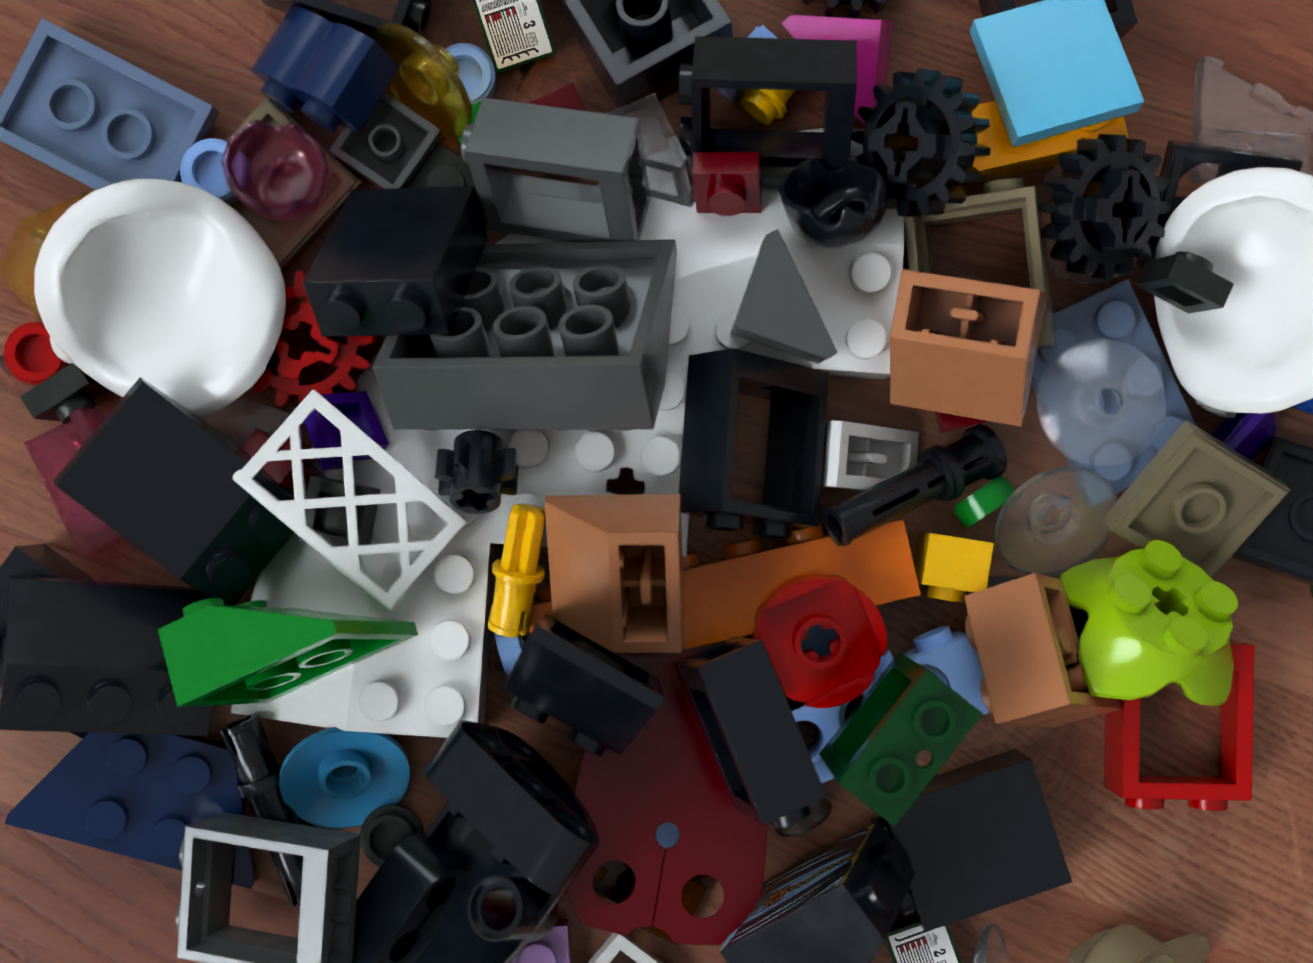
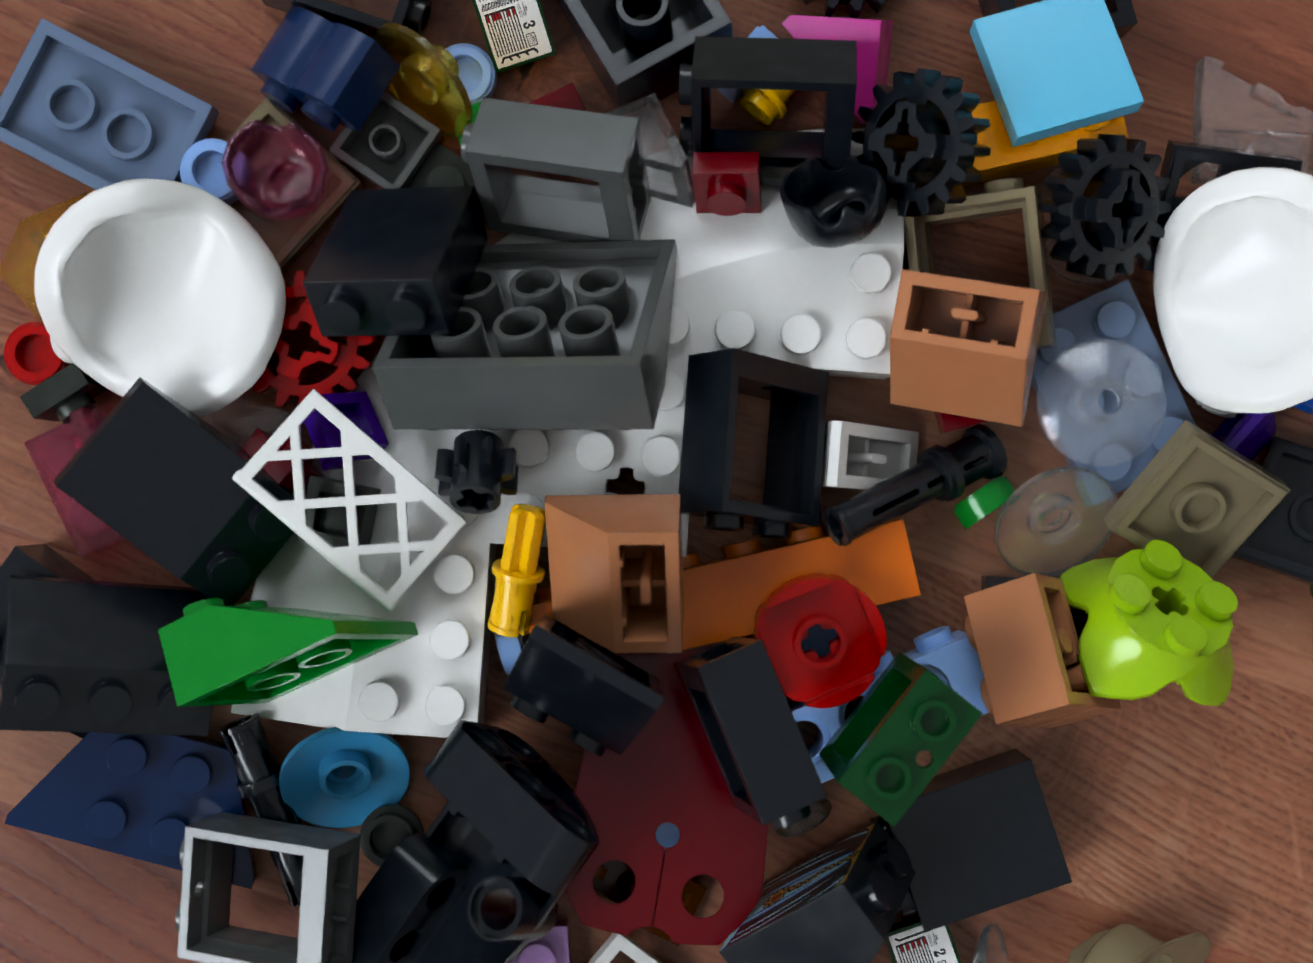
dark grey slope [730,229,838,364] -> none
yellow plate [914,531,994,603] -> none
red window [1104,639,1255,811] -> none
pearl dark grey plate [1135,251,1234,314] -> none

